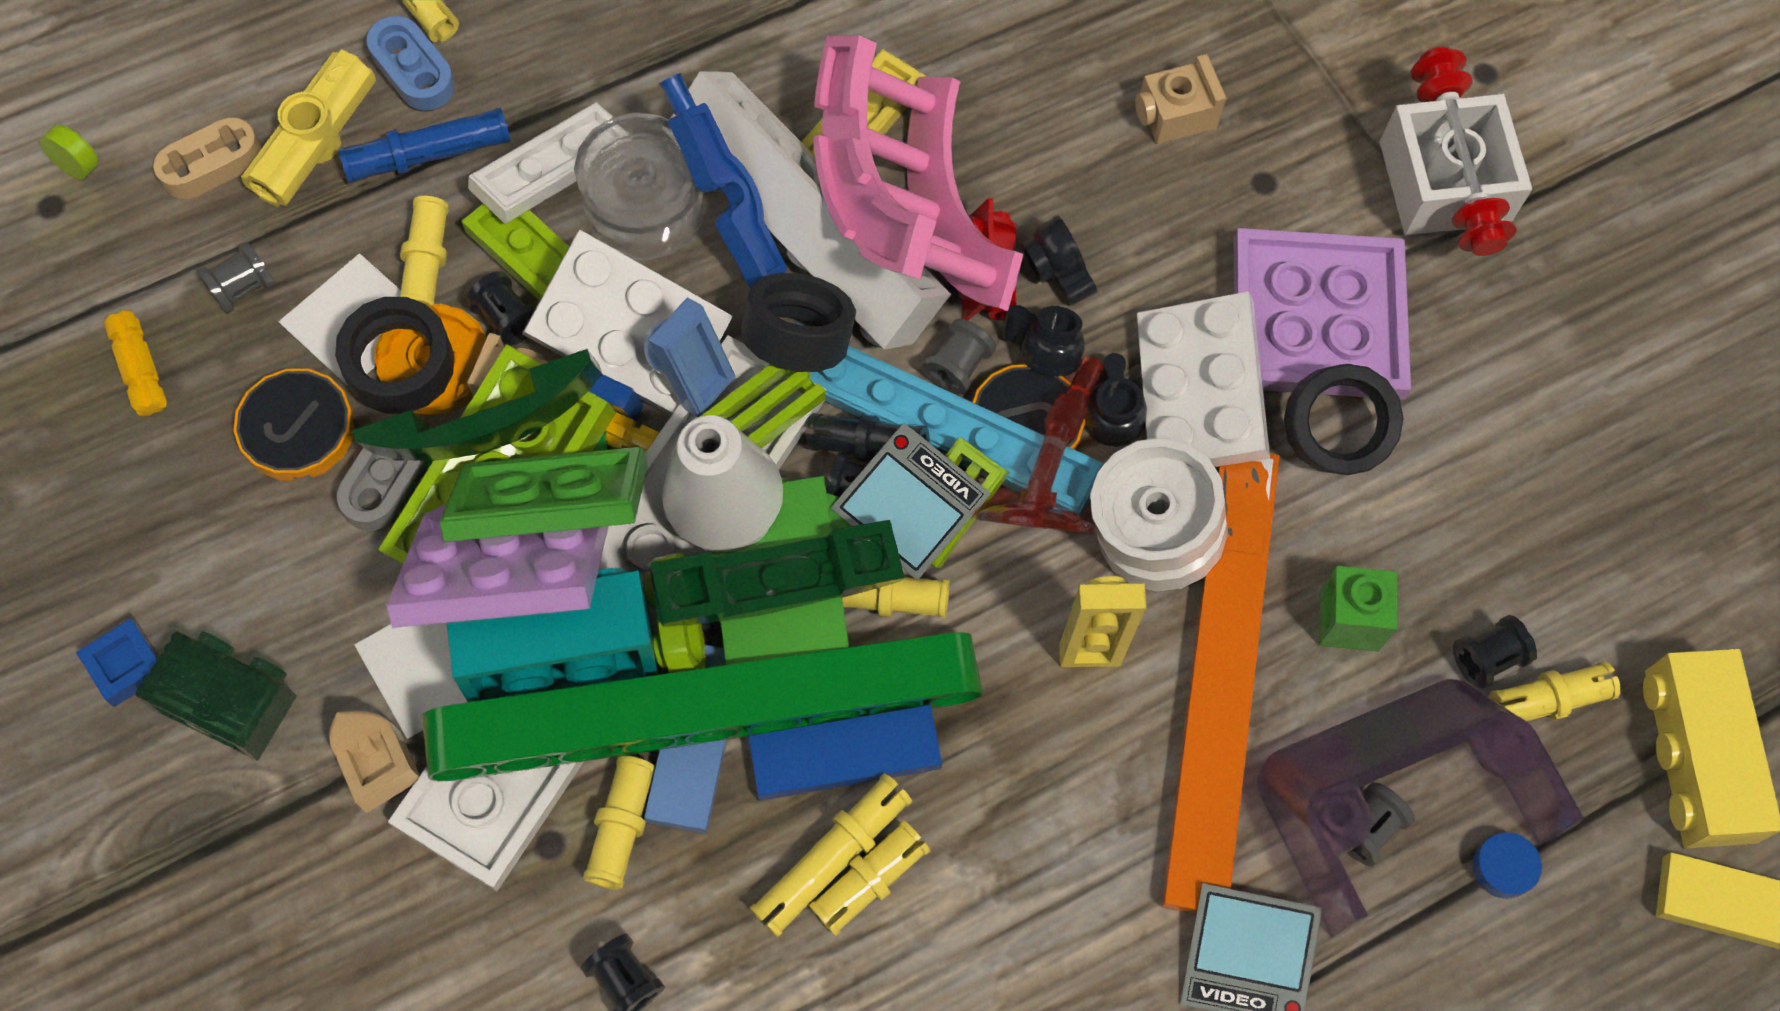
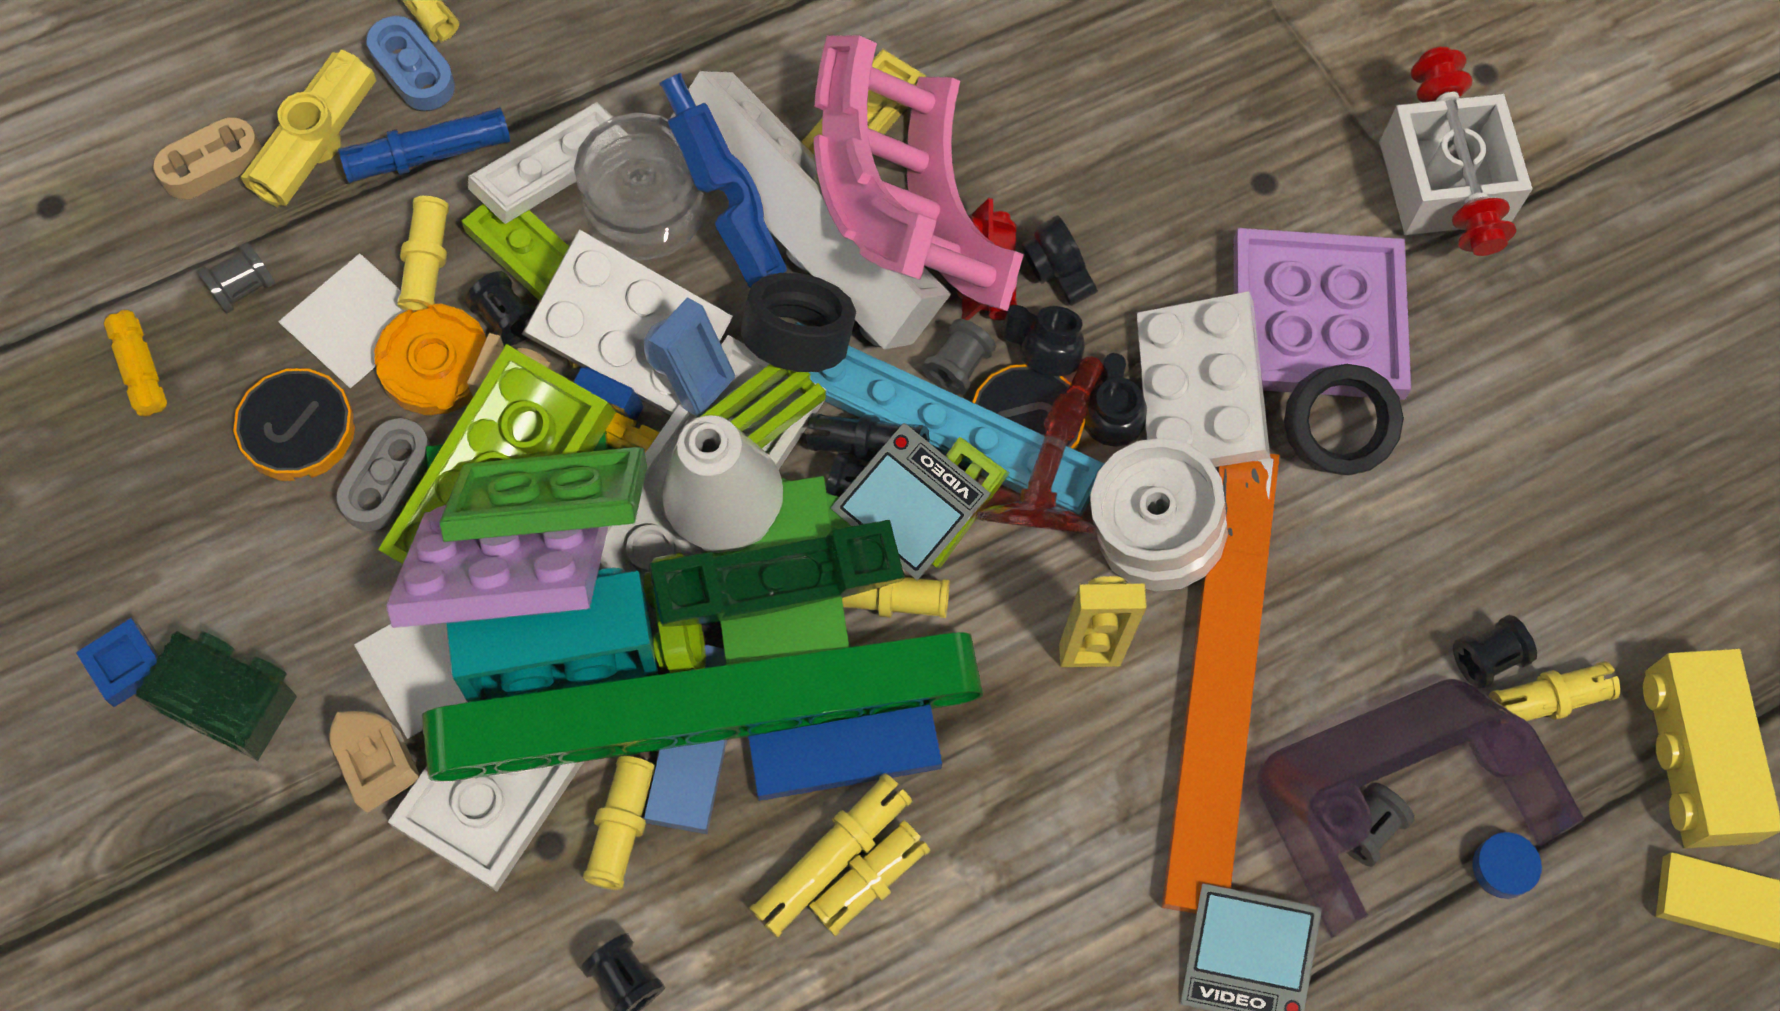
lime tile [39,125,99,180] -> none
black tyre [335,297,455,414] -> none
dark green slope [352,349,603,461] -> none
tan brick [1135,54,1227,144] -> none
bright green brick [1319,566,1397,652] -> none

